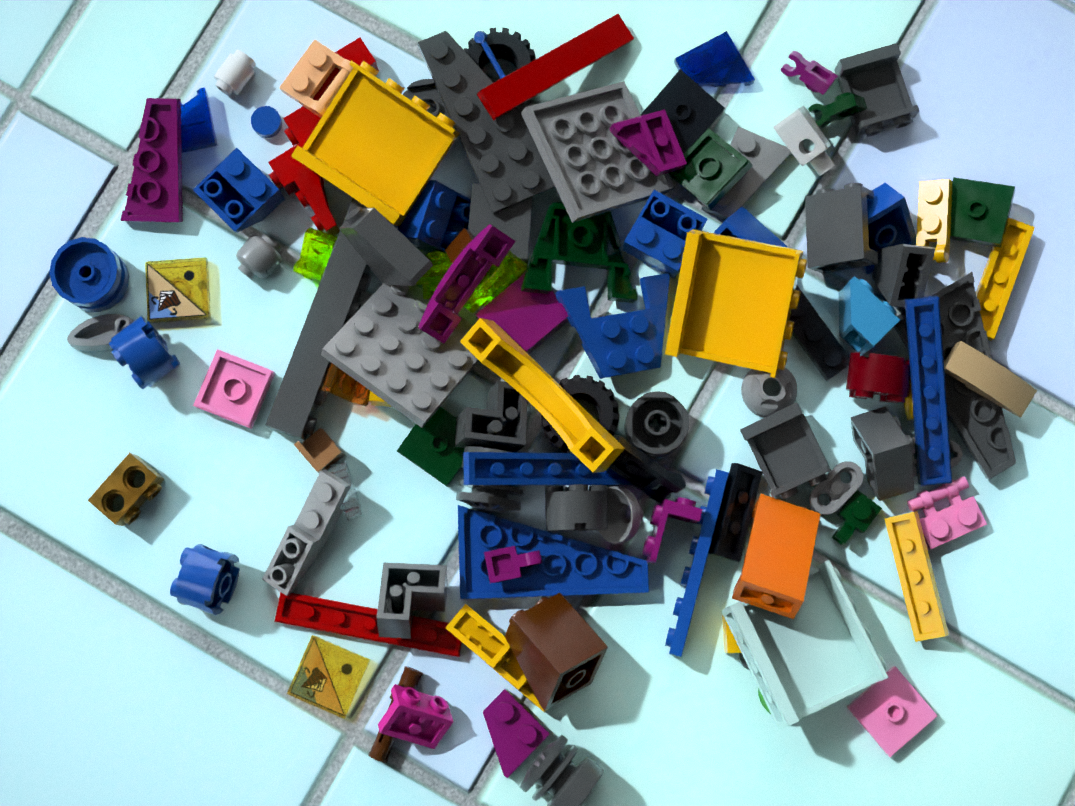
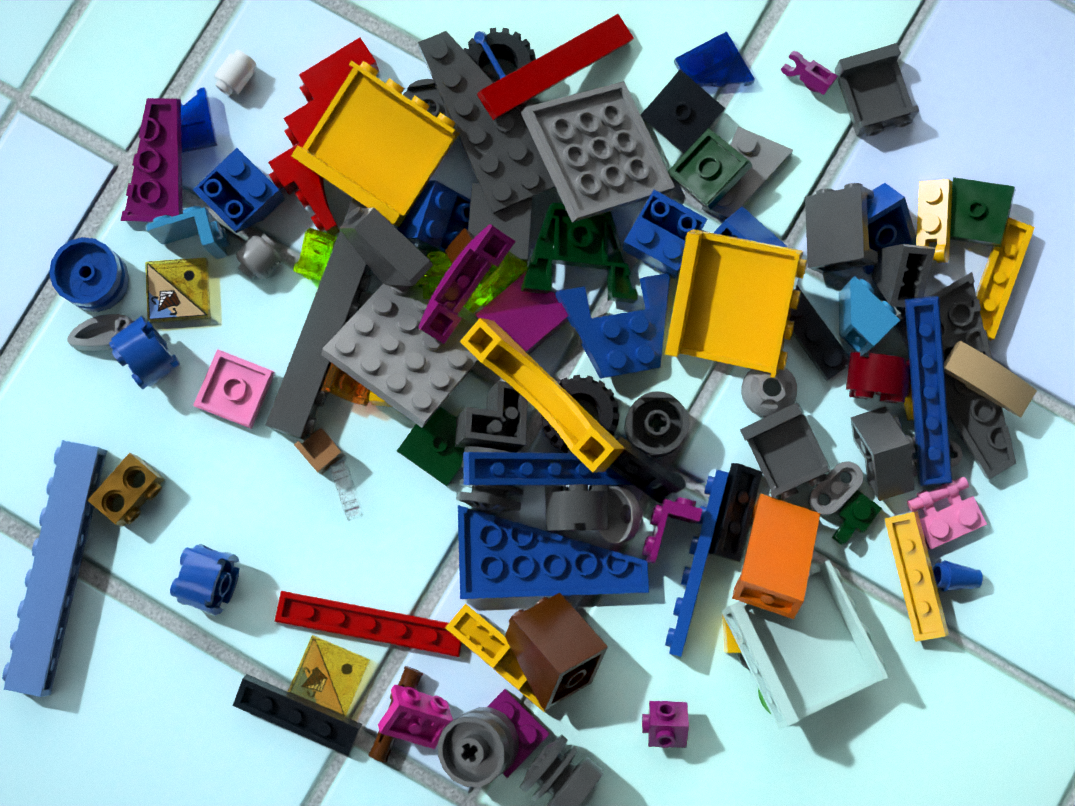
blue tile [251,106,282,138] -> none
light grey slope [262,470,351,596] -> none
light nougat plate [279,39,353,118] -> none
dark grey brick [376,562,448,639] -> none
magenta plate [484,546,542,583] -> none
magenta wing [609,109,687,176] -> none
white torso [773,105,835,176] -> none
dark green plate [808,92,867,128] -> none
bright pink plate [846,666,937,757] -> none
none -> medium blue brick [2,440,107,697]
none -> dark azure bracket [146,206,230,259]
none -> black plate [232,674,362,756]
none -> dark grey wheel [438,707,519,788]
none -> magenta brick [642,701,689,748]
none -> blue cone [933,560,983,592]

